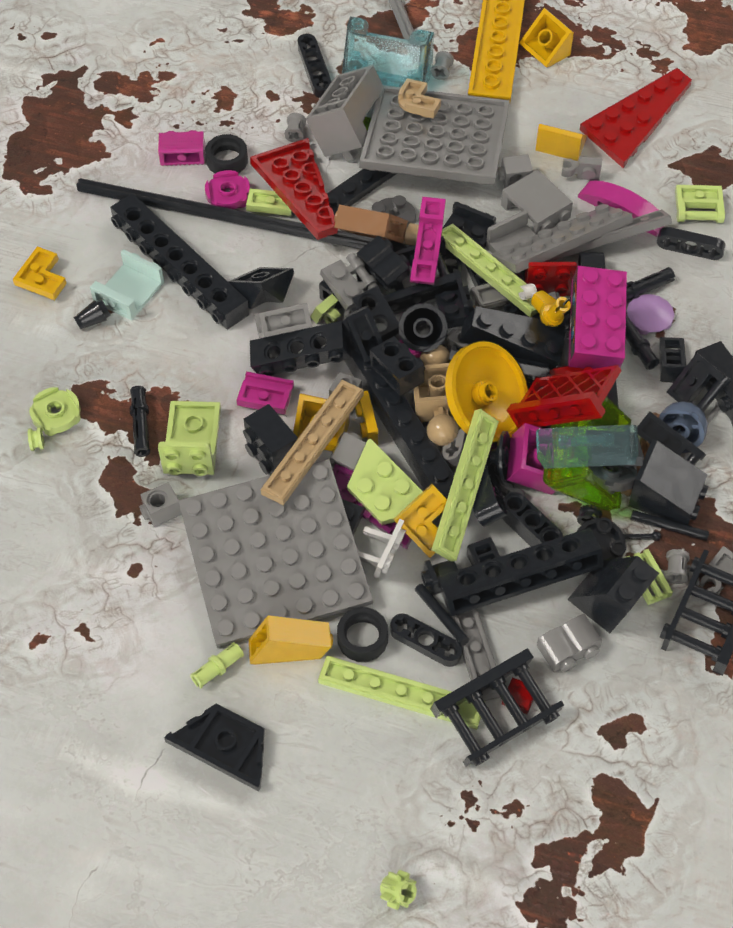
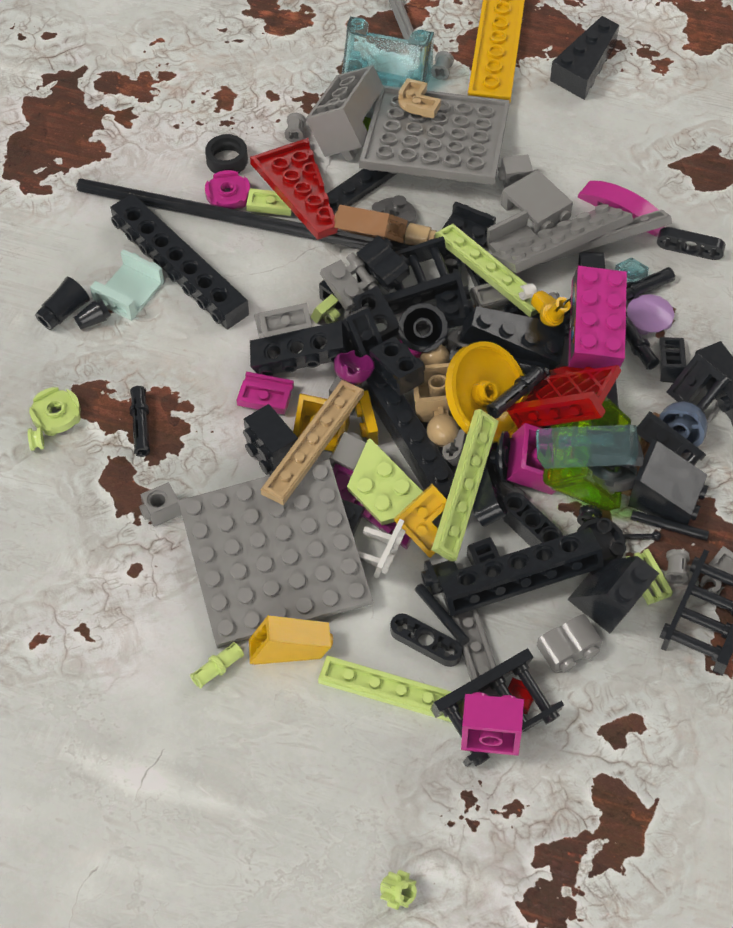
yellow plate [13,246,67,300] -> none
dark pink brick [158,130,205,166] -> none
yellowish green bracket [158,401,221,476] -> none
black wing [164,703,265,792] -> none
black slope [228,267,294,309] -> none
black beam [297,34,332,98] -> none
black tyre [337,607,388,662] -> none
dark pink slope [410,197,446,285] -> none
yellow slope [519,8,574,68] -> none
red bracket [524,262,577,297] -> none
yellow slope [535,124,587,161] -> none
light grey plate [561,156,602,181] -> none
red wing [579,68,692,168] -> none
yellowish green plate [675,185,725,223] -> none
none -> black plant [35,276,90,330]
none -> magenta hair [334,350,375,385]
none -> dark pink brick [461,692,524,756]
none -> black pin [486,366,546,419]
none -> black wedge [550,16,619,100]
none -> clear light blue plate [615,257,649,282]

